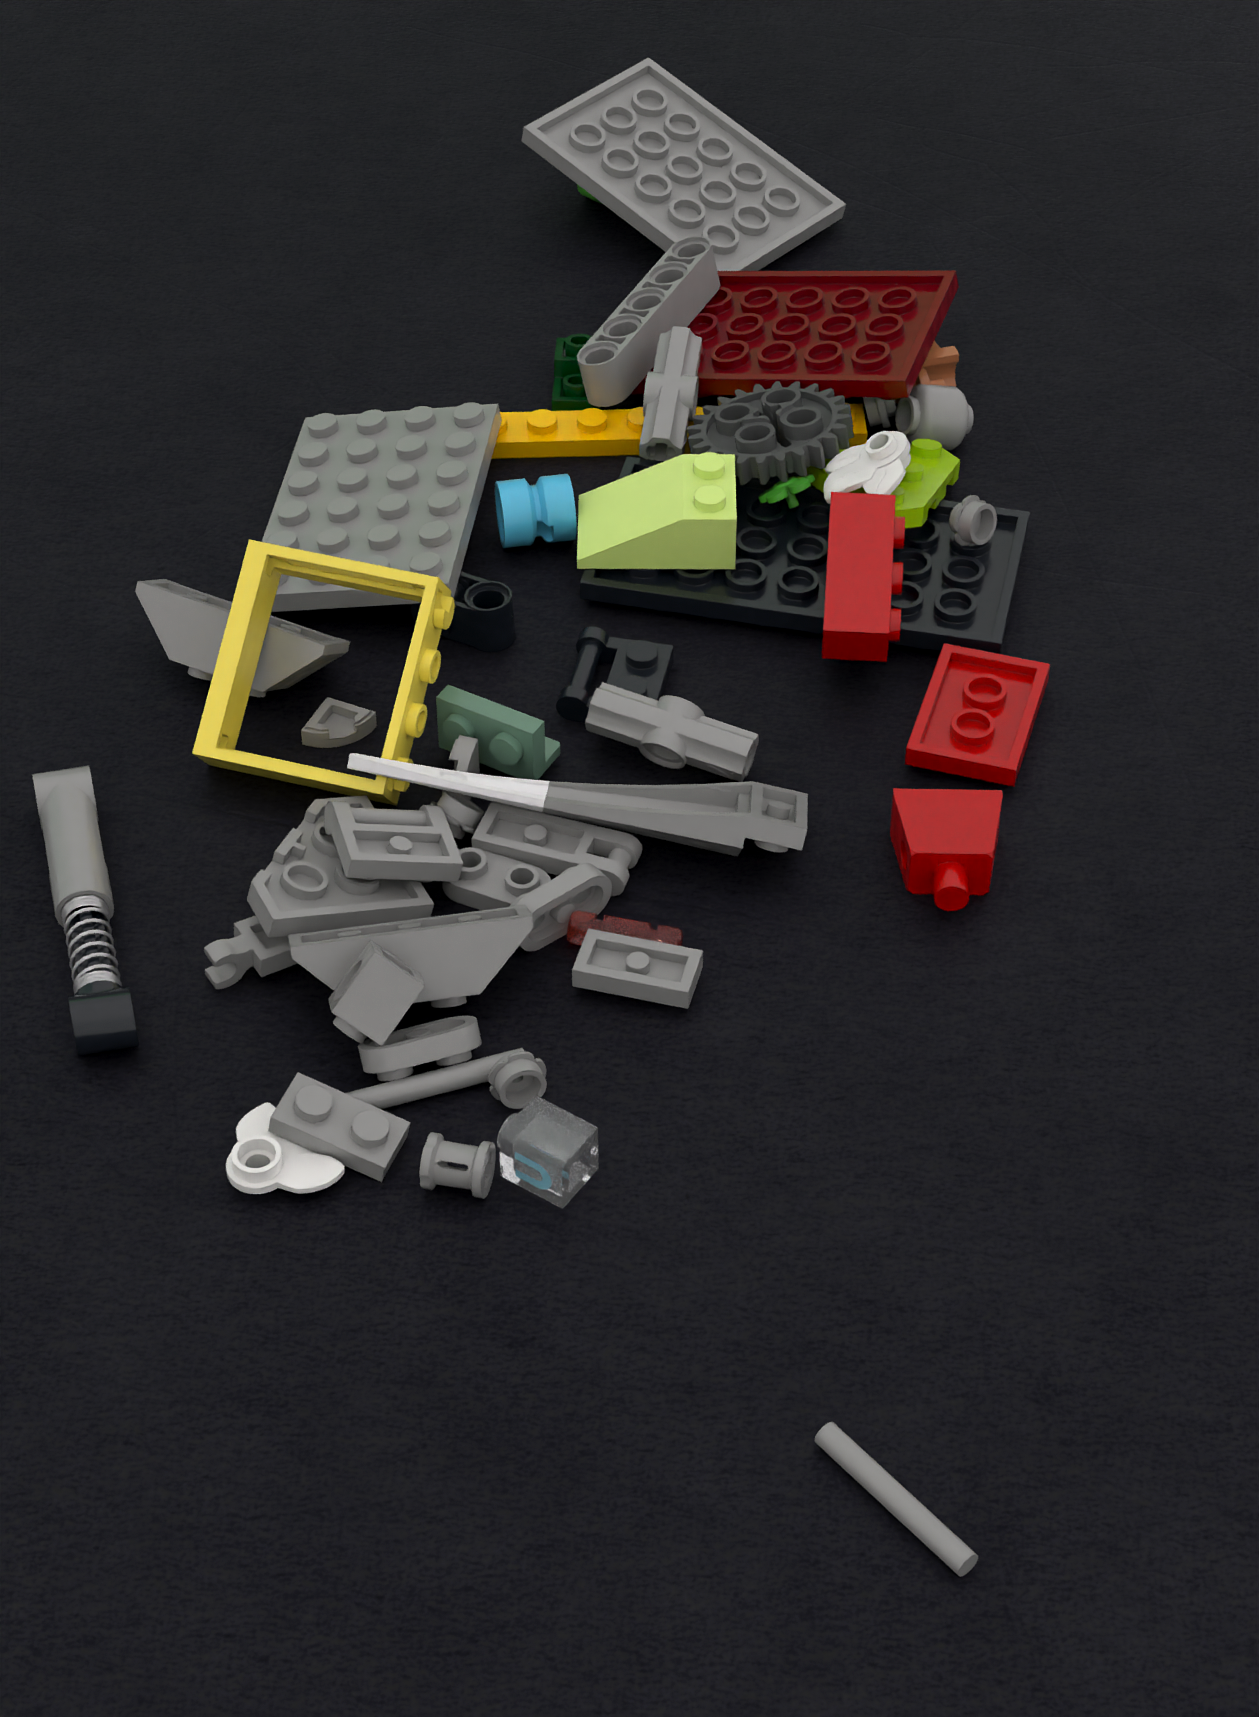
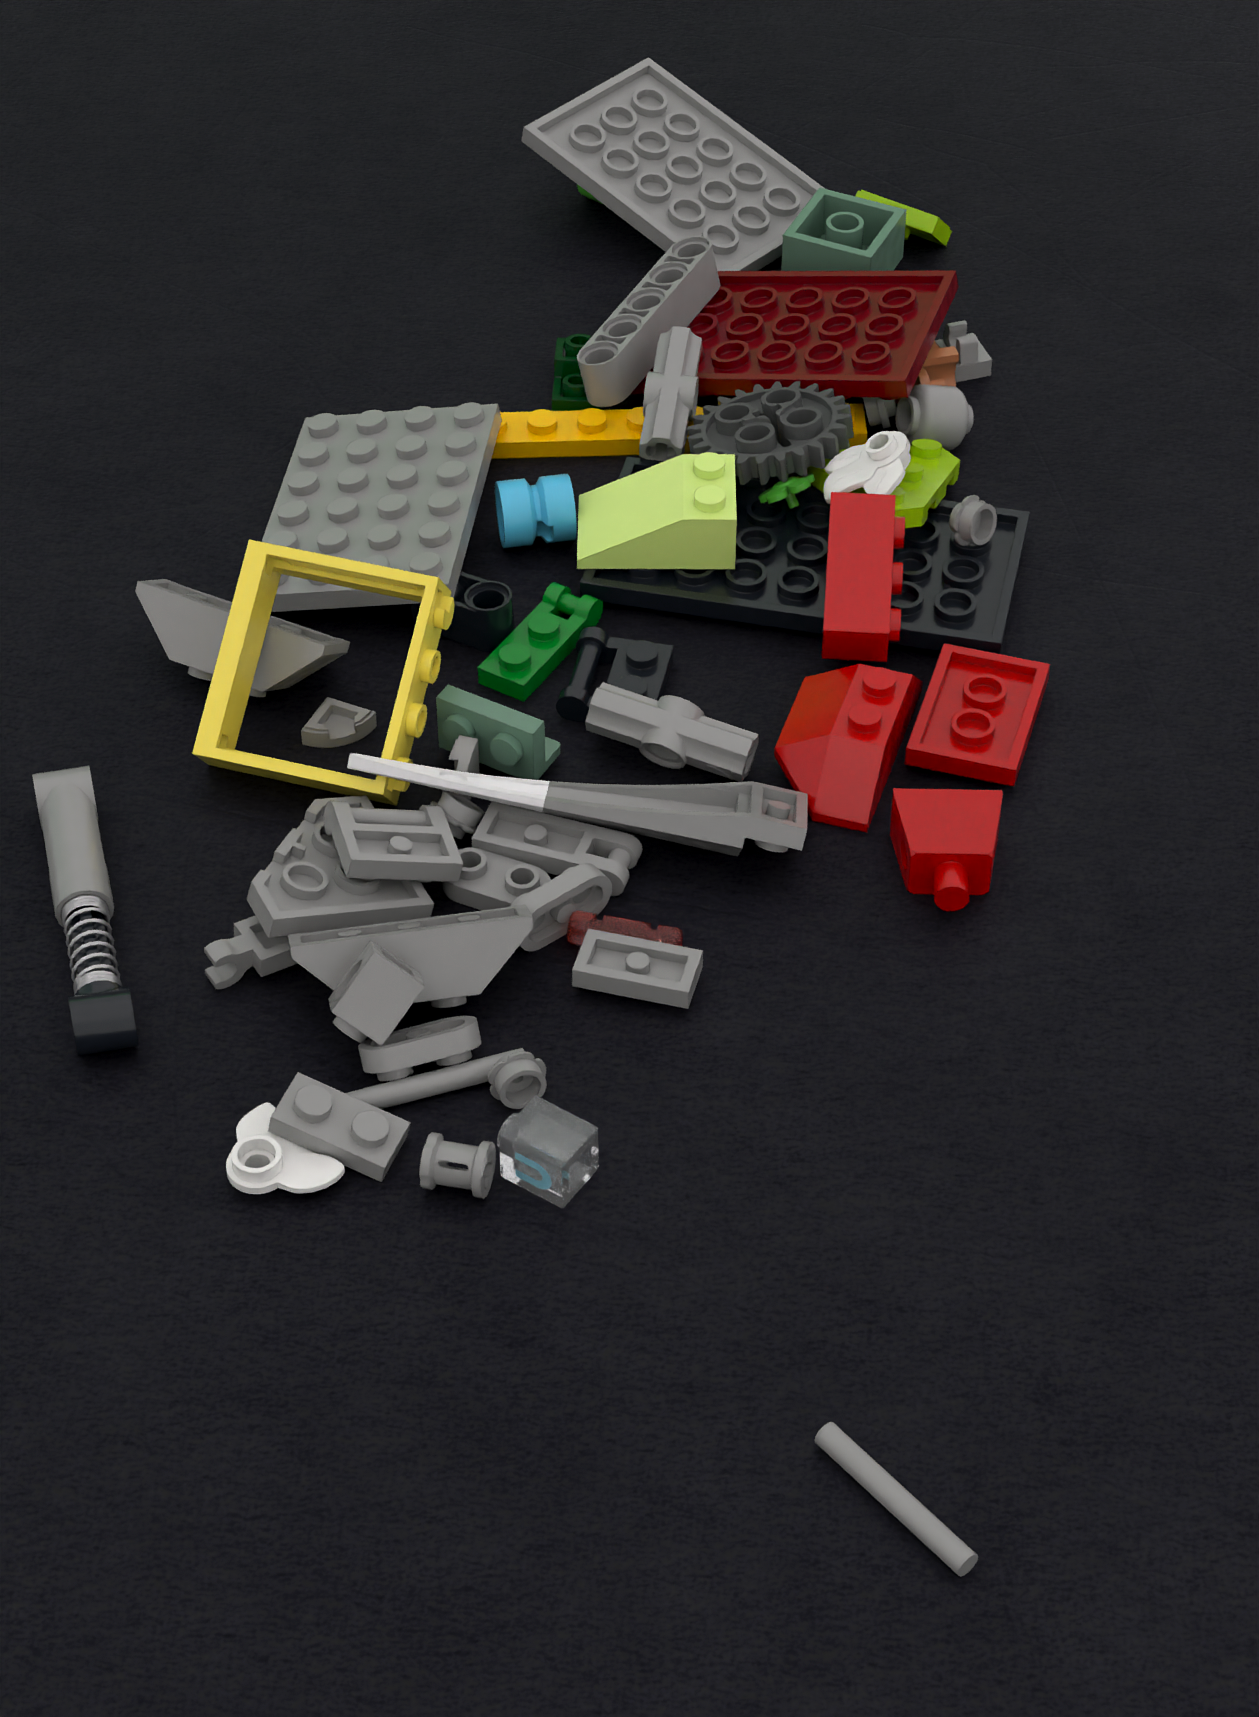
none -> green plate [478,582,603,702]
none -> red wedge [774,664,923,833]
none -> sand green brick [781,188,906,271]
none -> lime plate [855,189,952,246]
none -> light grey tile [935,320,992,382]

